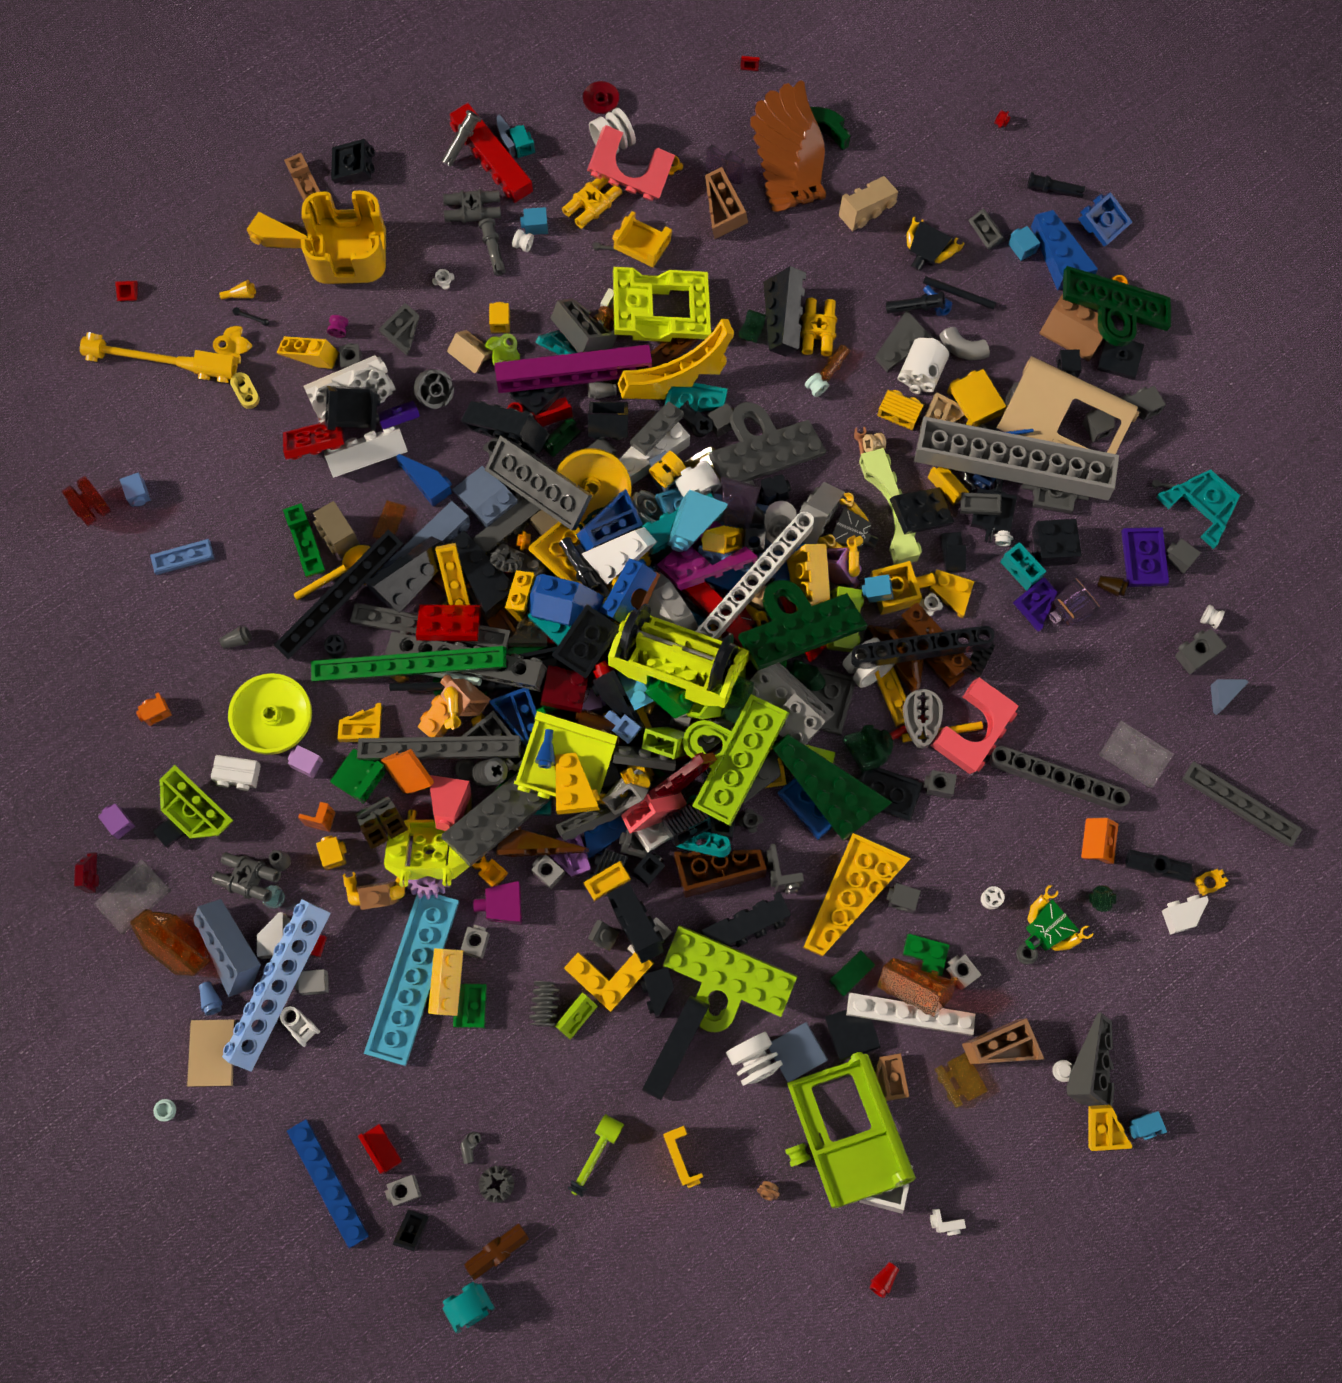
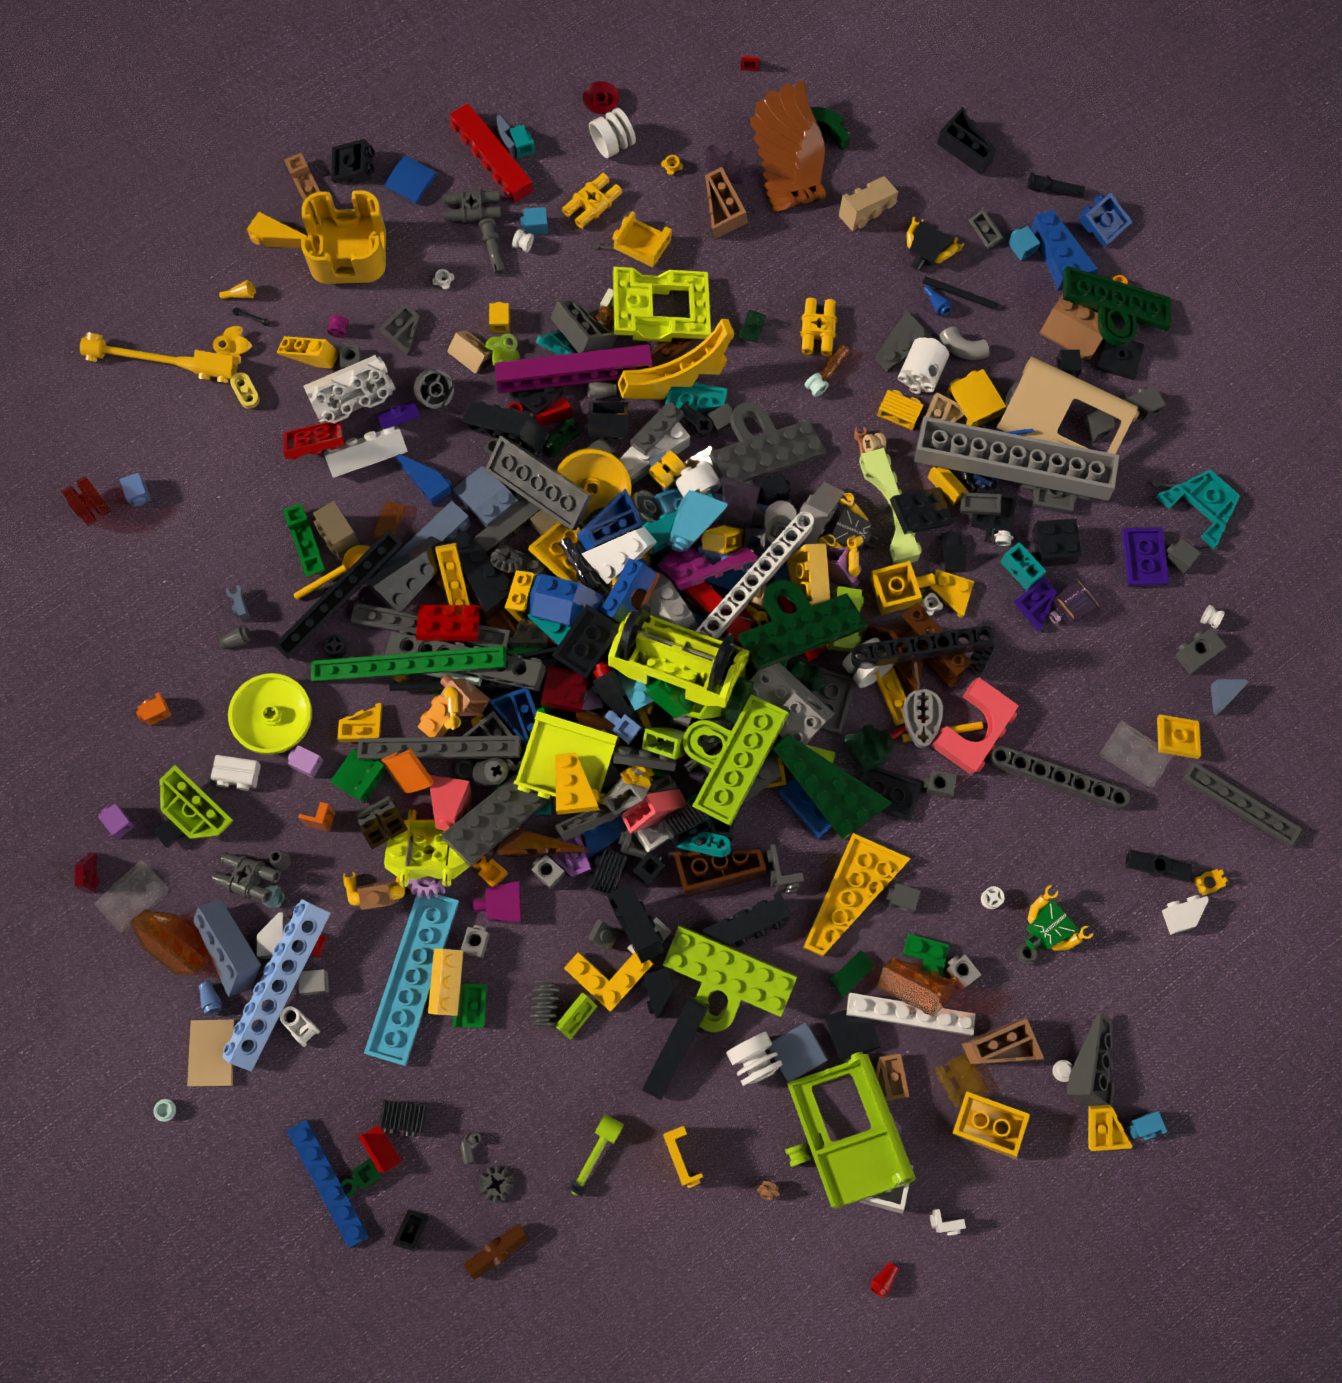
red slope [115,281,138,301] -> none
medium blue tile [150,539,215,575] -> none
yellow brick [316,836,347,870] -> none
black panel [325,386,380,431] -> none
light grey brick [385,1175,421,1206] -> none
dark grey pin [442,110,482,167] -> none
teal brick [442,1282,495,1334] -> none
light orange plate [516,531,531,551] -> none
blue cone [535,729,556,769] -> none
yellow tile [583,861,631,902] -> none
coral arch [587,125,675,201] -> none
dark red wing [648,752,717,800] -> none
dark grey plate [739,809,763,833] -> none
black wedge [763,266,806,357] -> none
dark azure brick [862,574,894,603] -> none
black pin [886,291,945,314] -> none
red plate [994,110,1011,128] -> none
orange panel [1081,818,1119,864] -> none
clear green gear [1089,885,1116,912] -> none
dark brown cone [1097,576,1129,597] -> none
none -> sand blue plate [226,585,251,622]
none -> dark green plate [341,1158,383,1196]
none -> black brick [378,1100,427,1137]
none -> blue slope [384,155,437,205]
none -> black wedge [937,106,996,175]
none -> yellow slope [953,1091,1030,1159]
none -> yellow plate [1157,714,1201,759]

